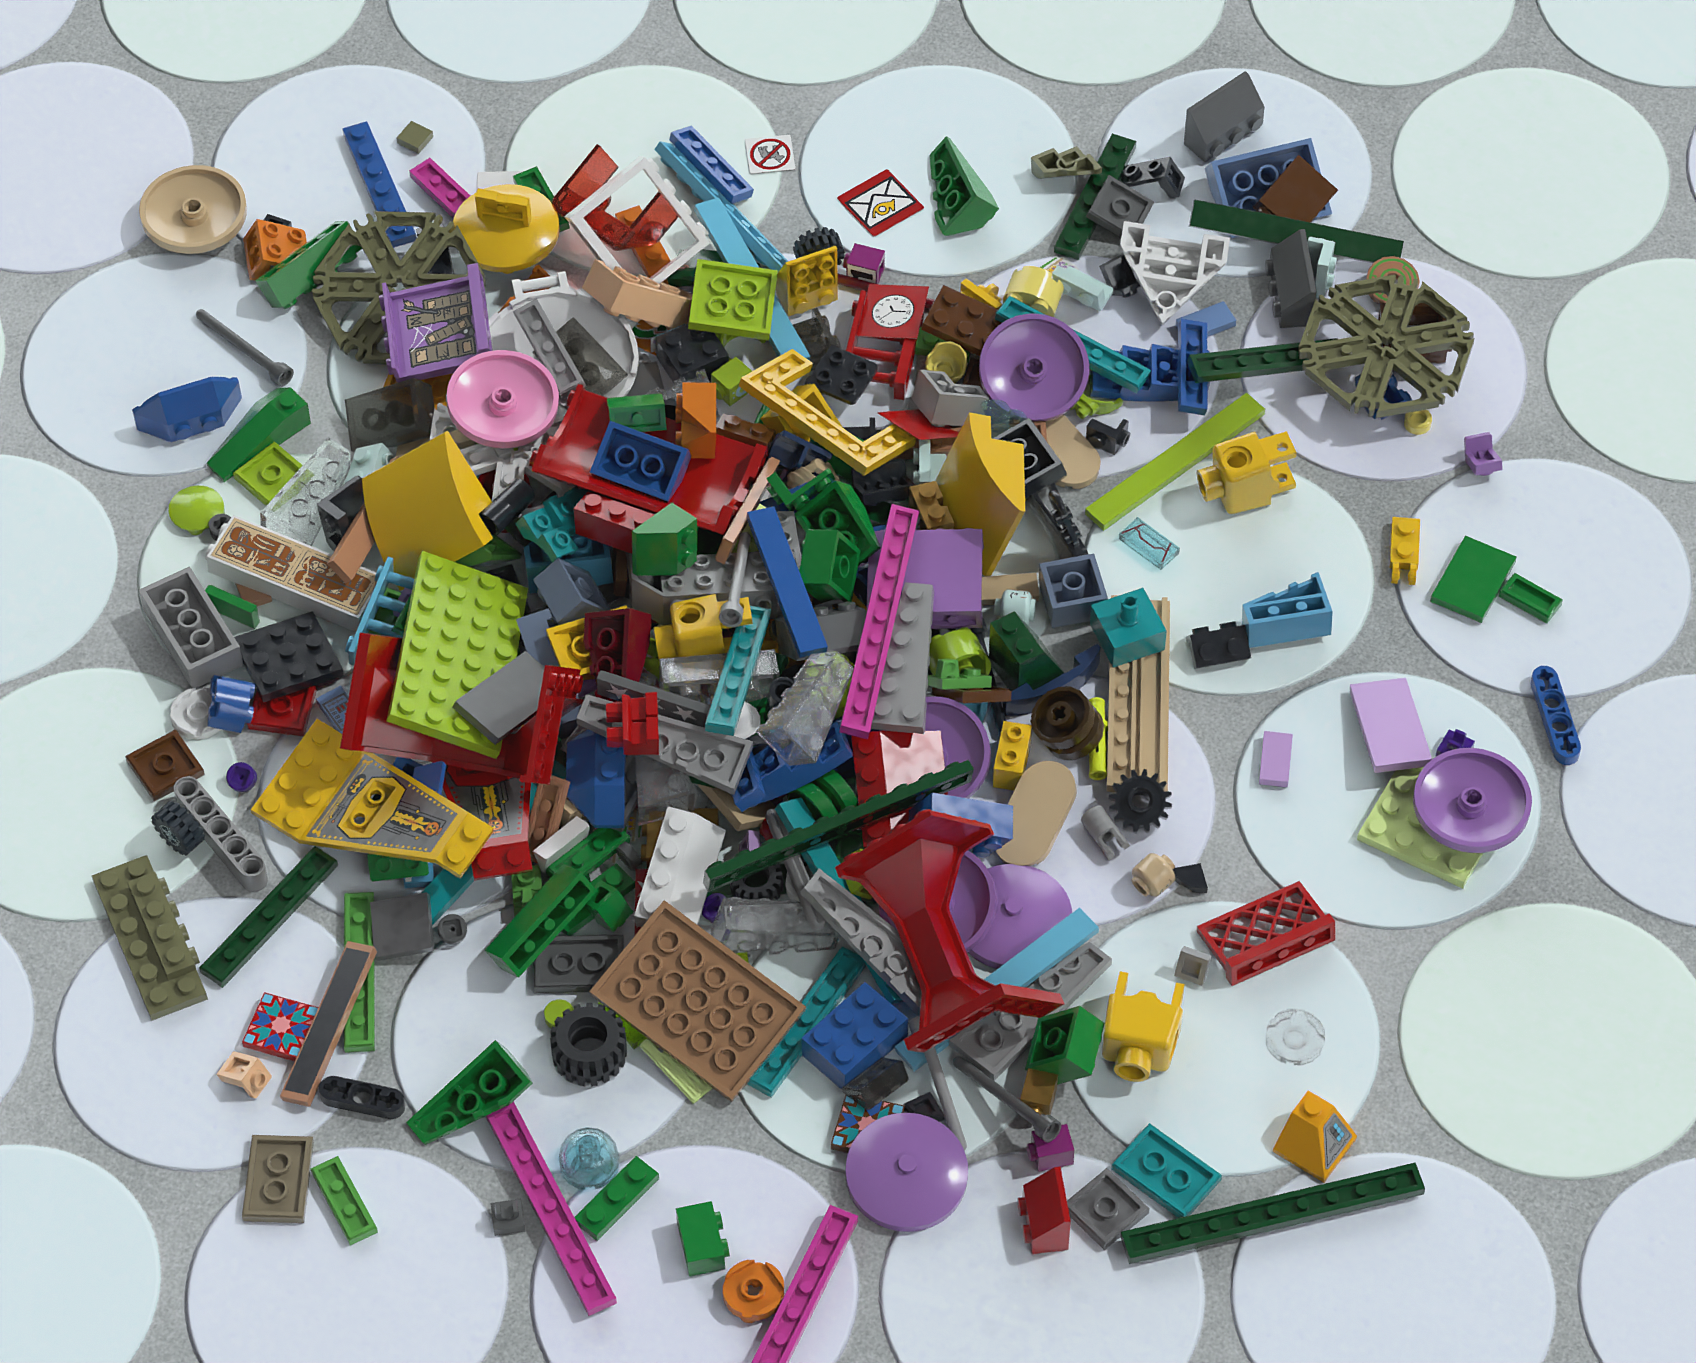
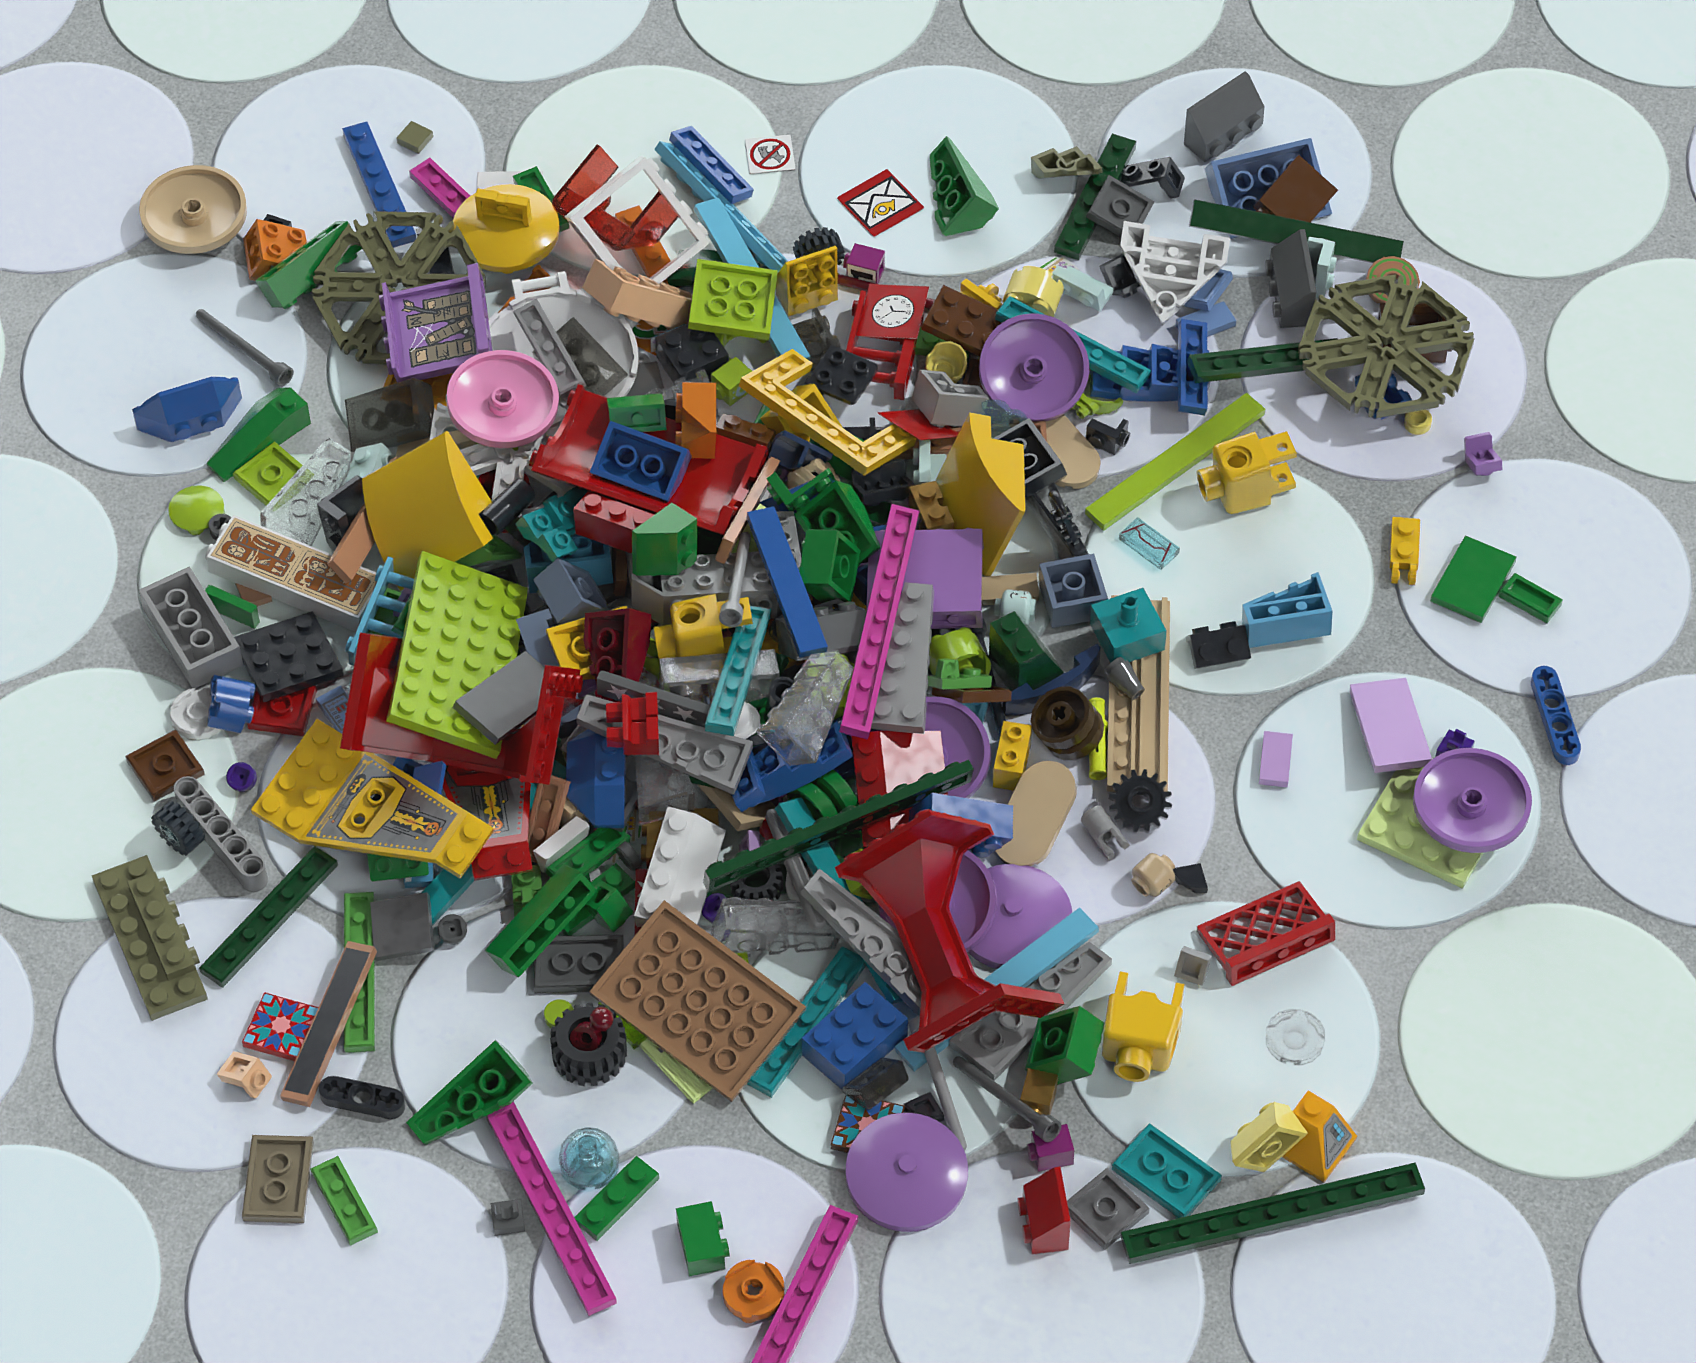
none -> dark red plate [570,1007,614,1051]
none -> dark grey cone [1104,657,1145,700]
none -> medium blue tile [1185,269,1233,312]
none -> light yellow slope [1230,1102,1308,1172]

